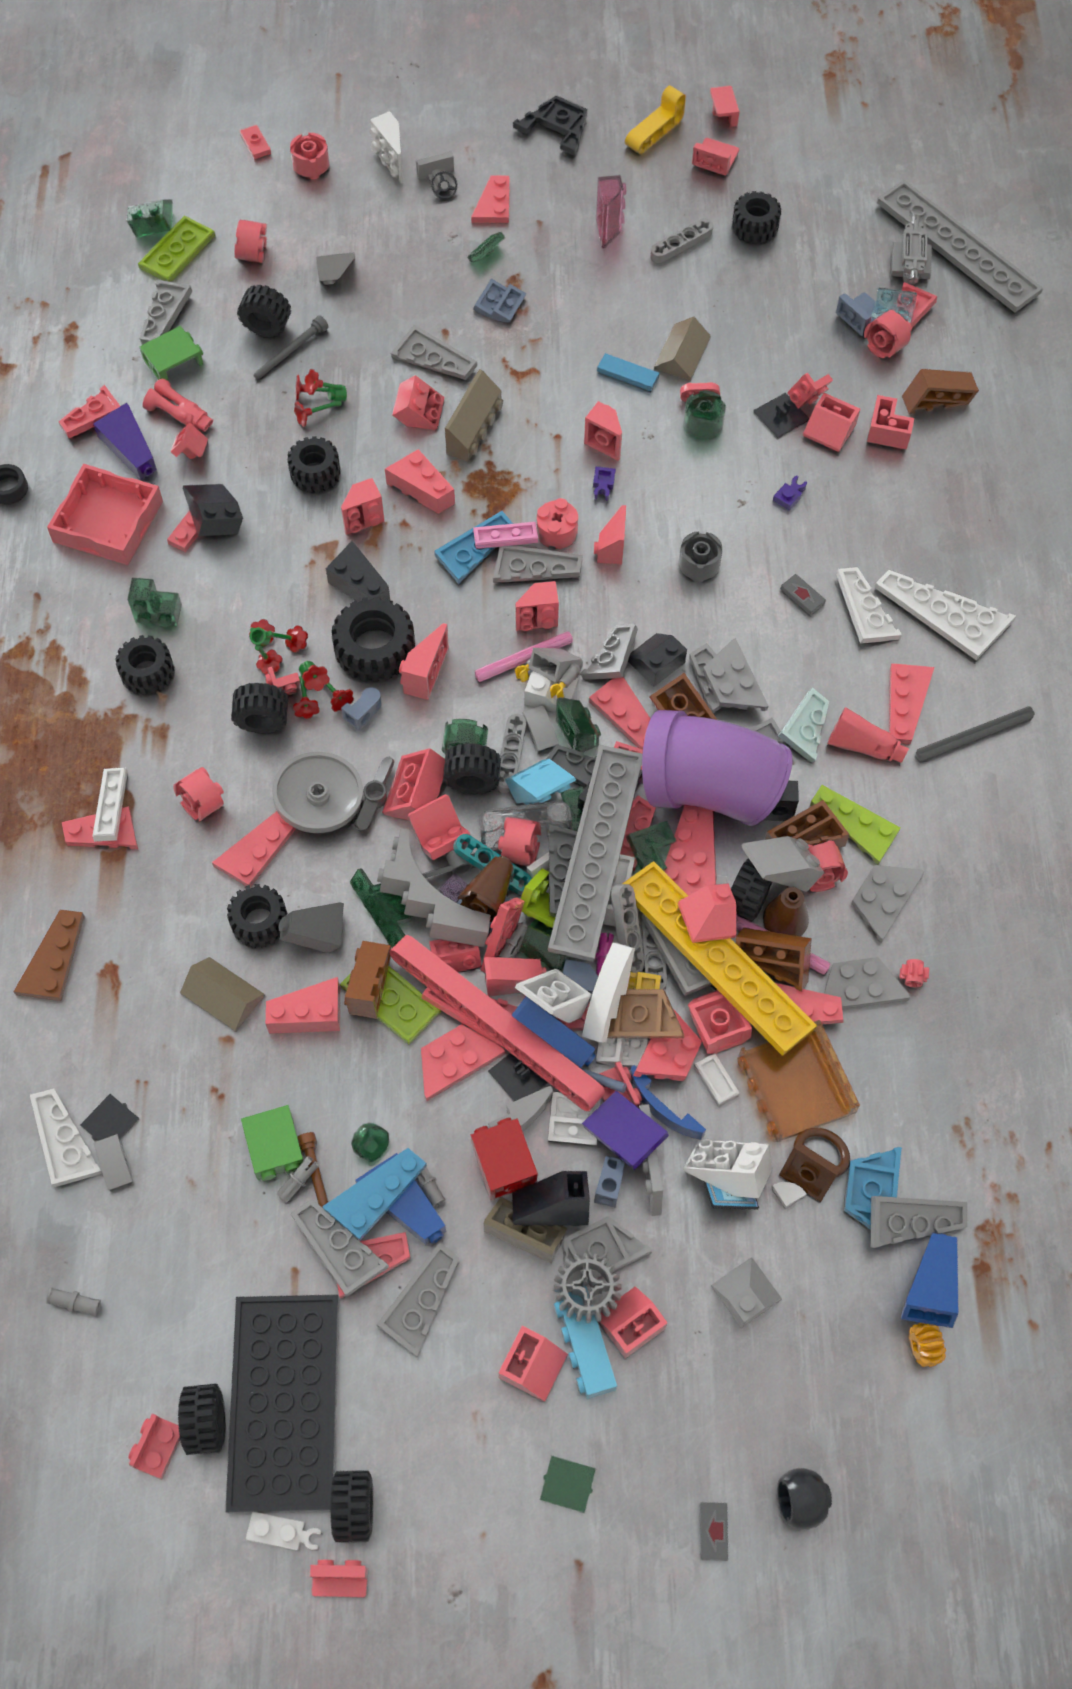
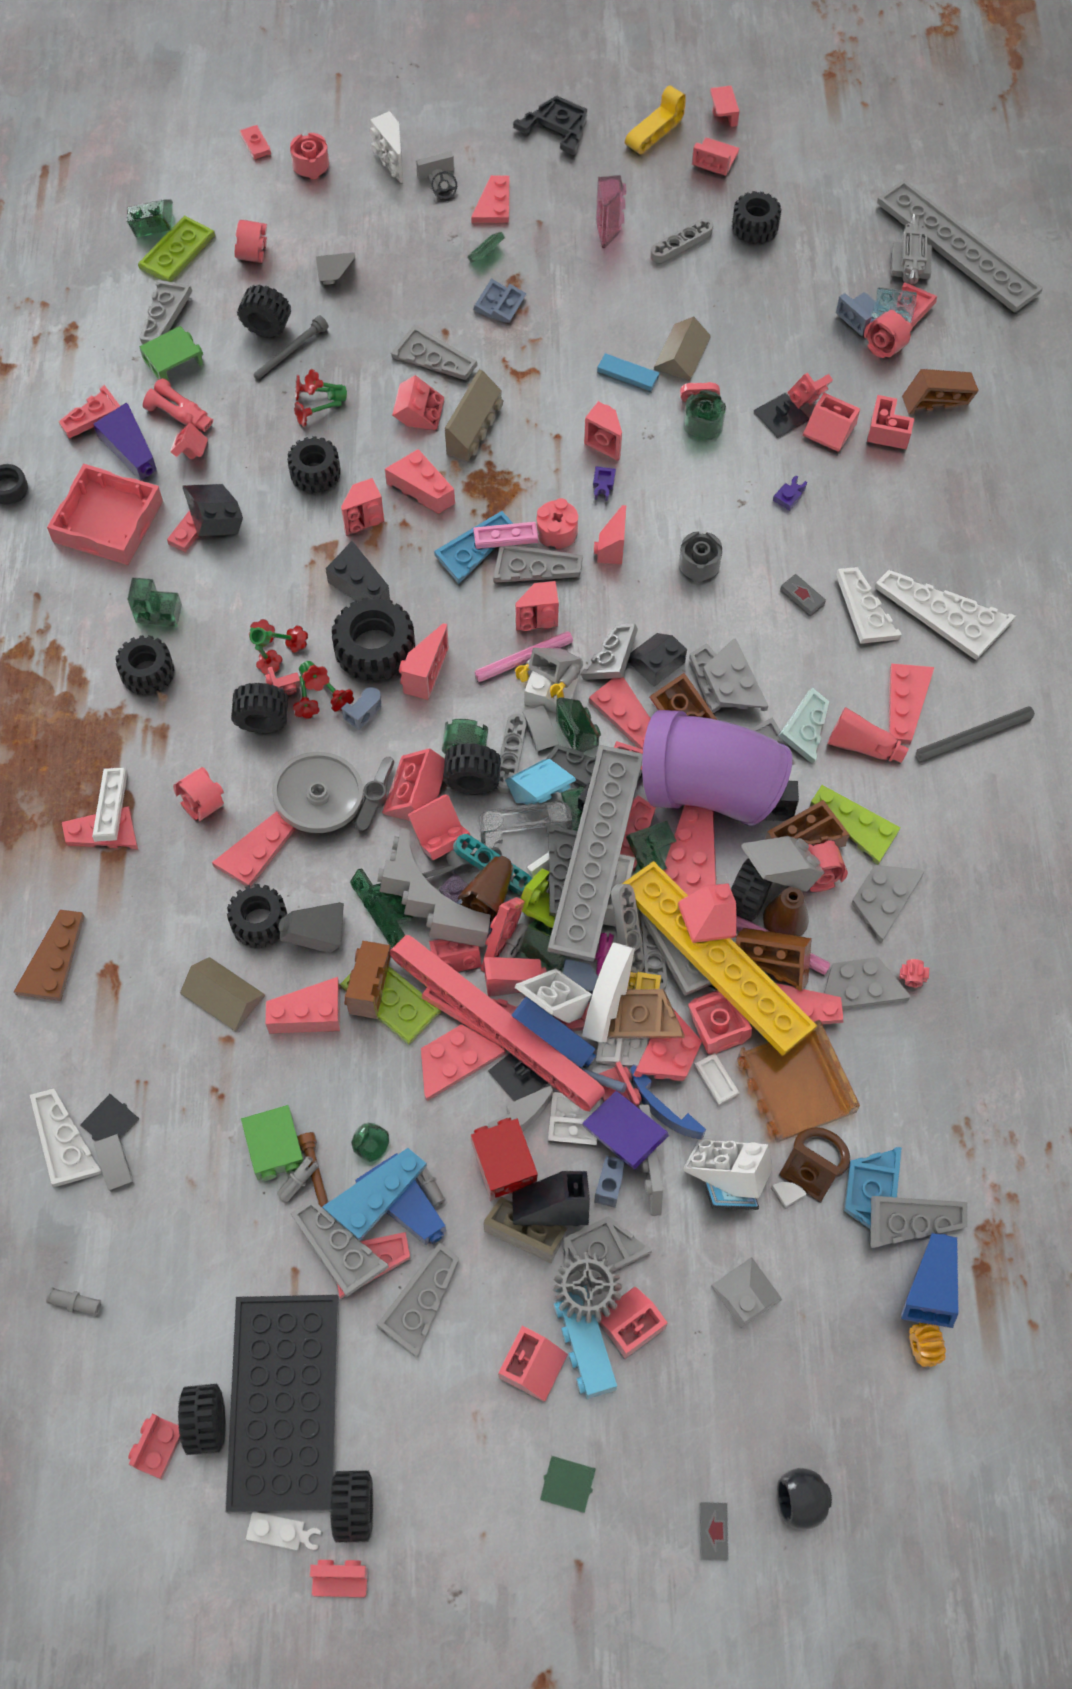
coral brick [498,817,541,866] -> none

